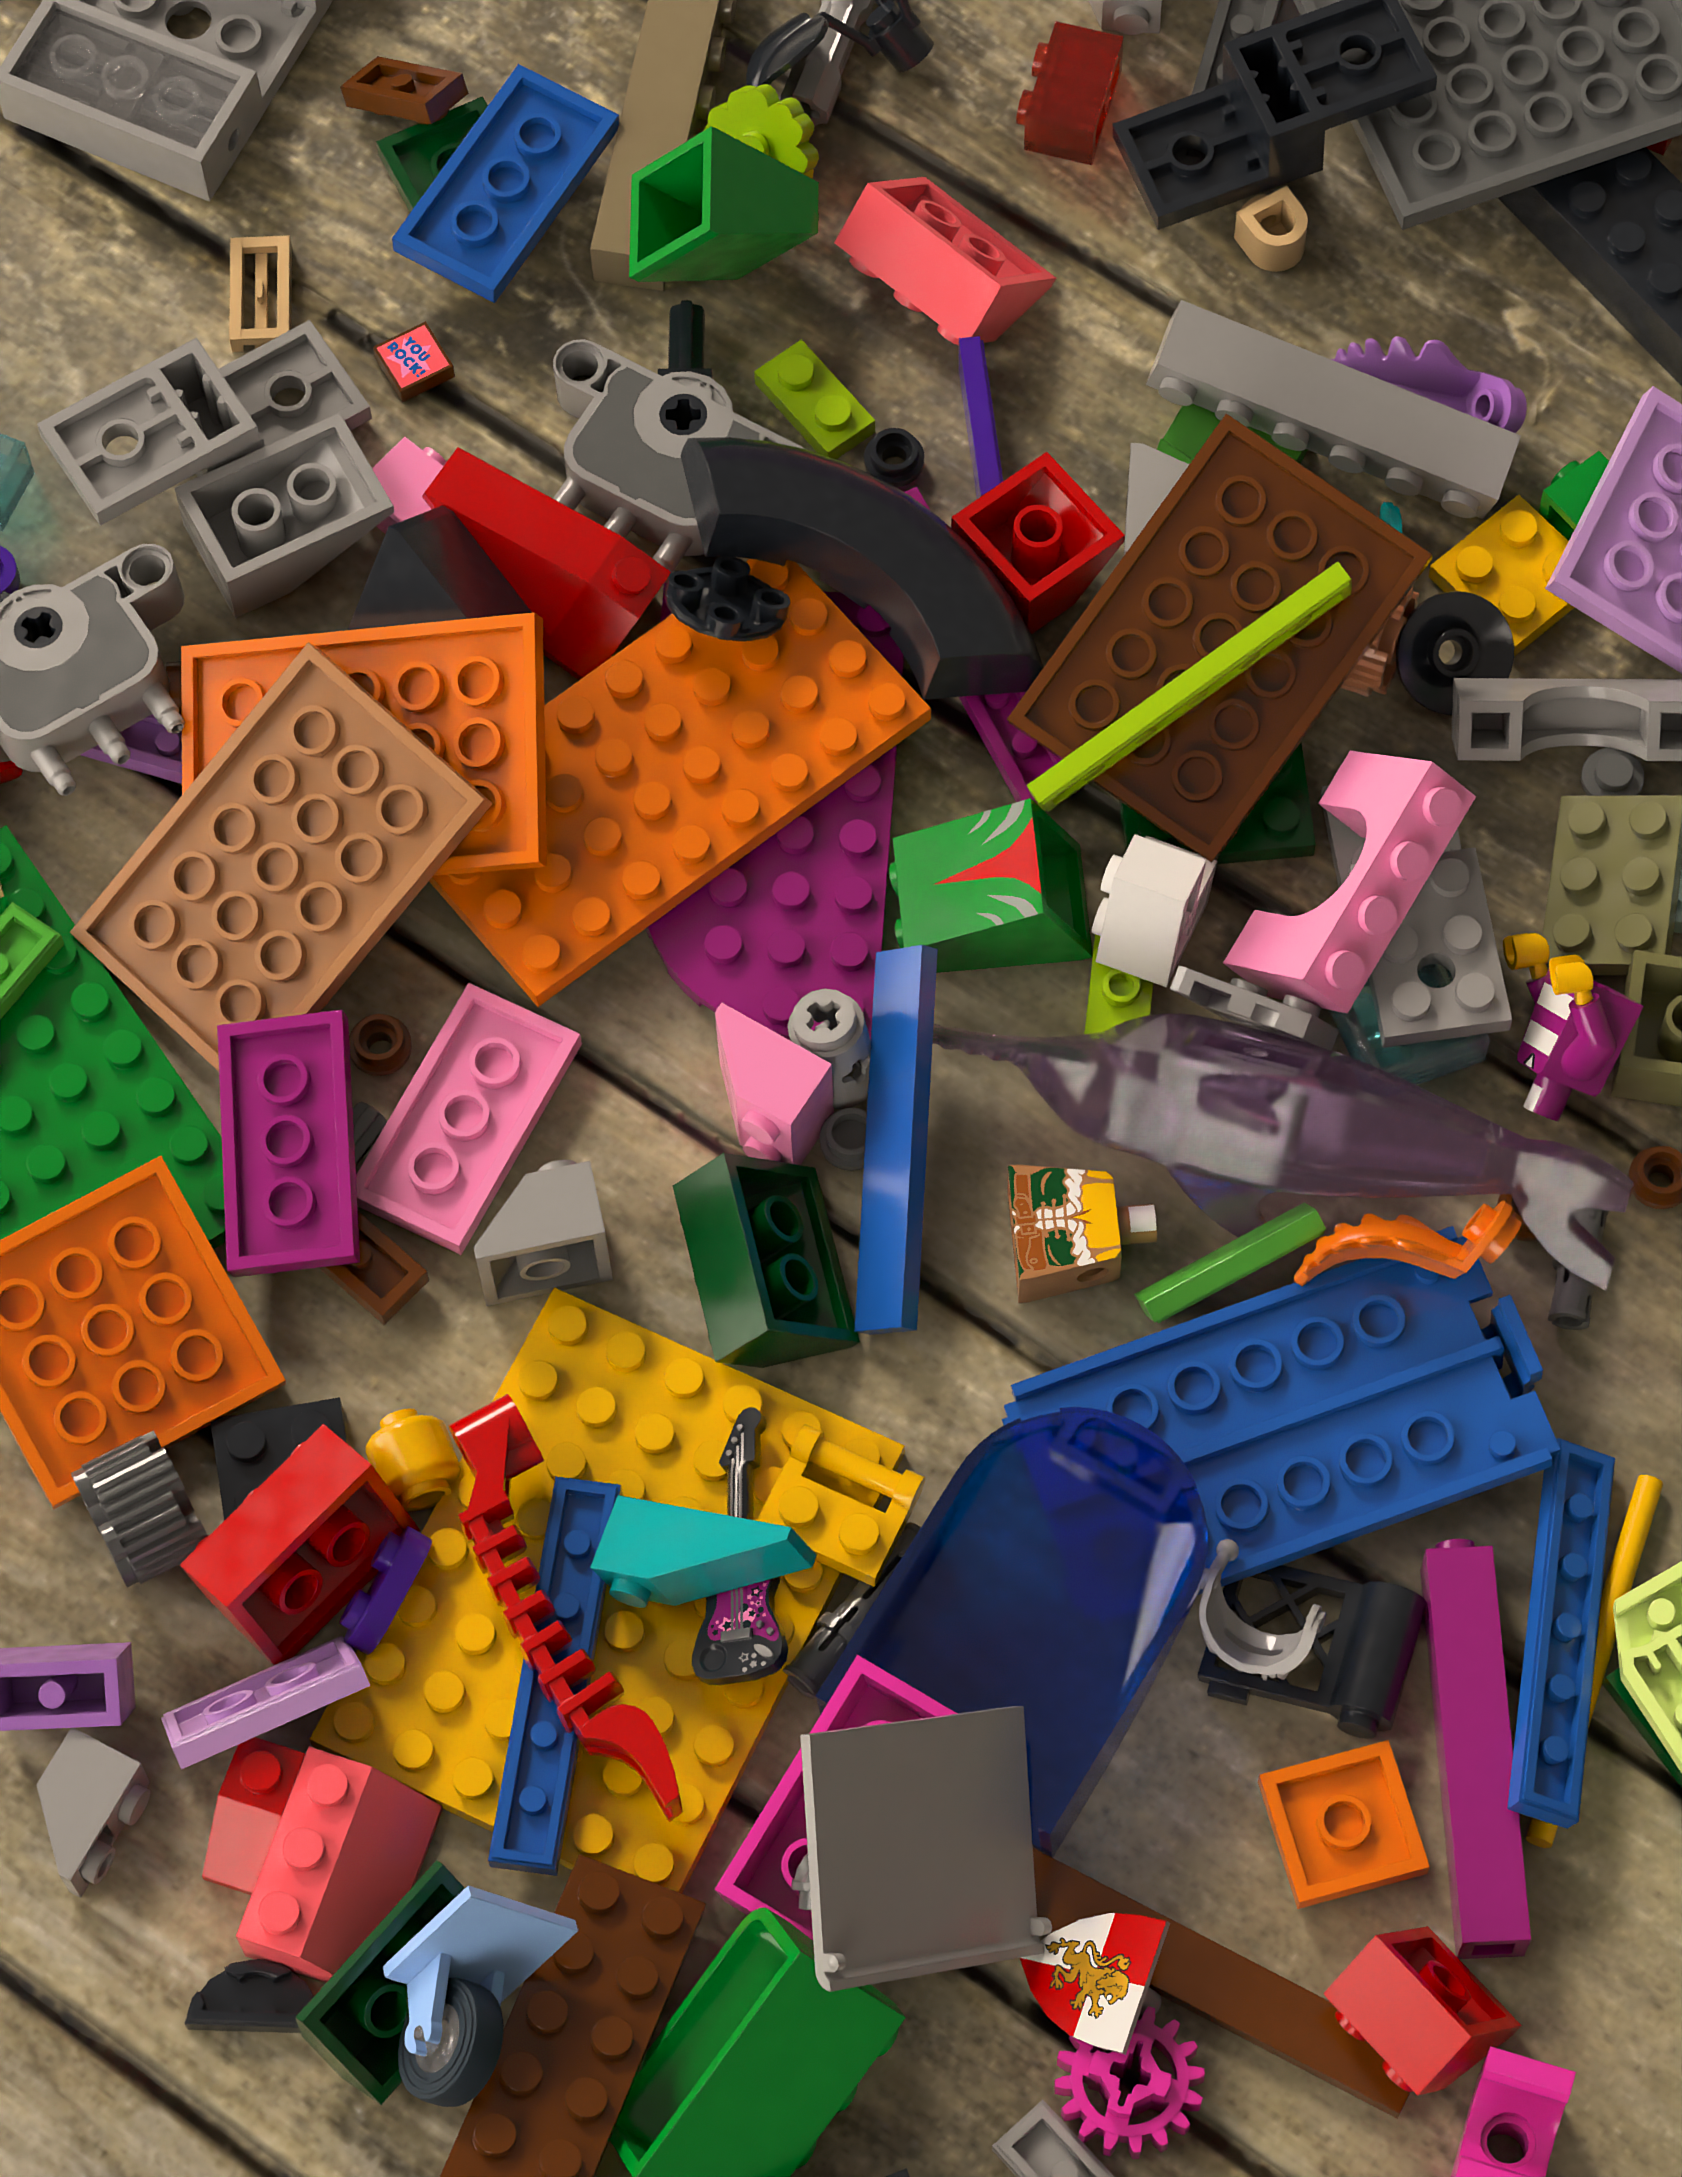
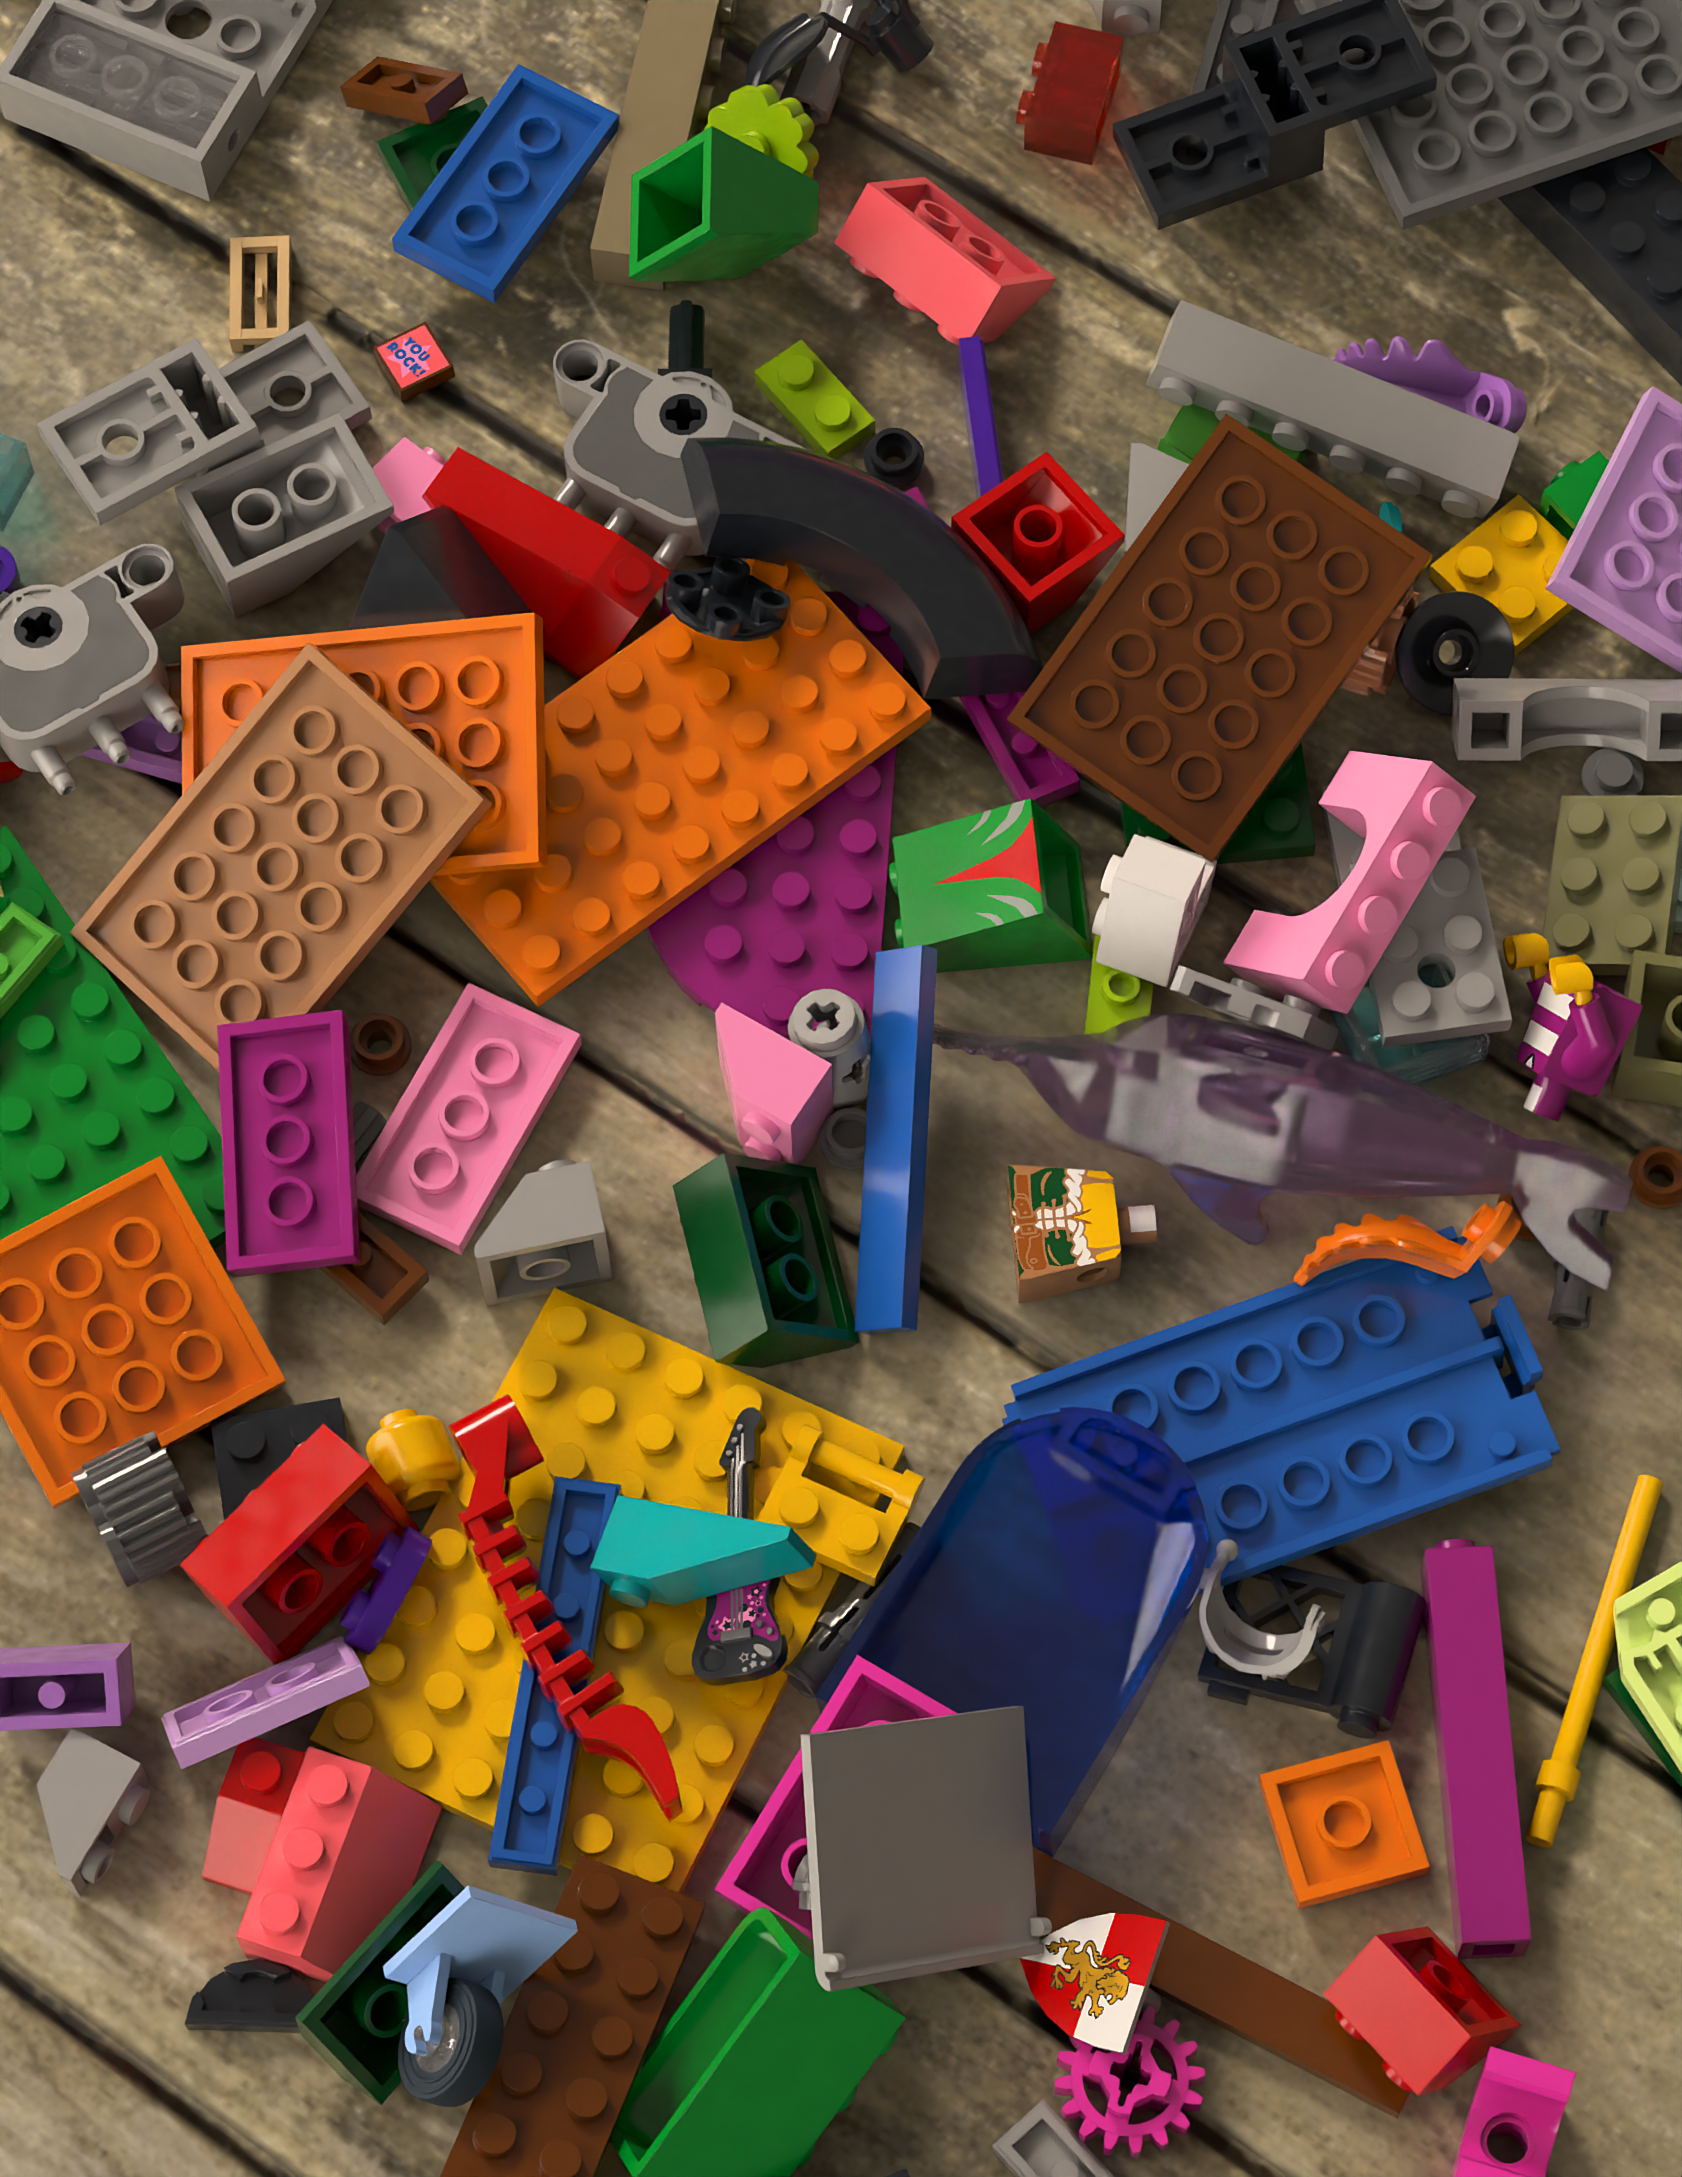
lime tile [1026,562,1352,812] -> none
bright green tile [1134,1202,1327,1324] -> none
tan plate [1234,185,1308,272] -> none
blue tile [1507,1438,1615,1829] -> none

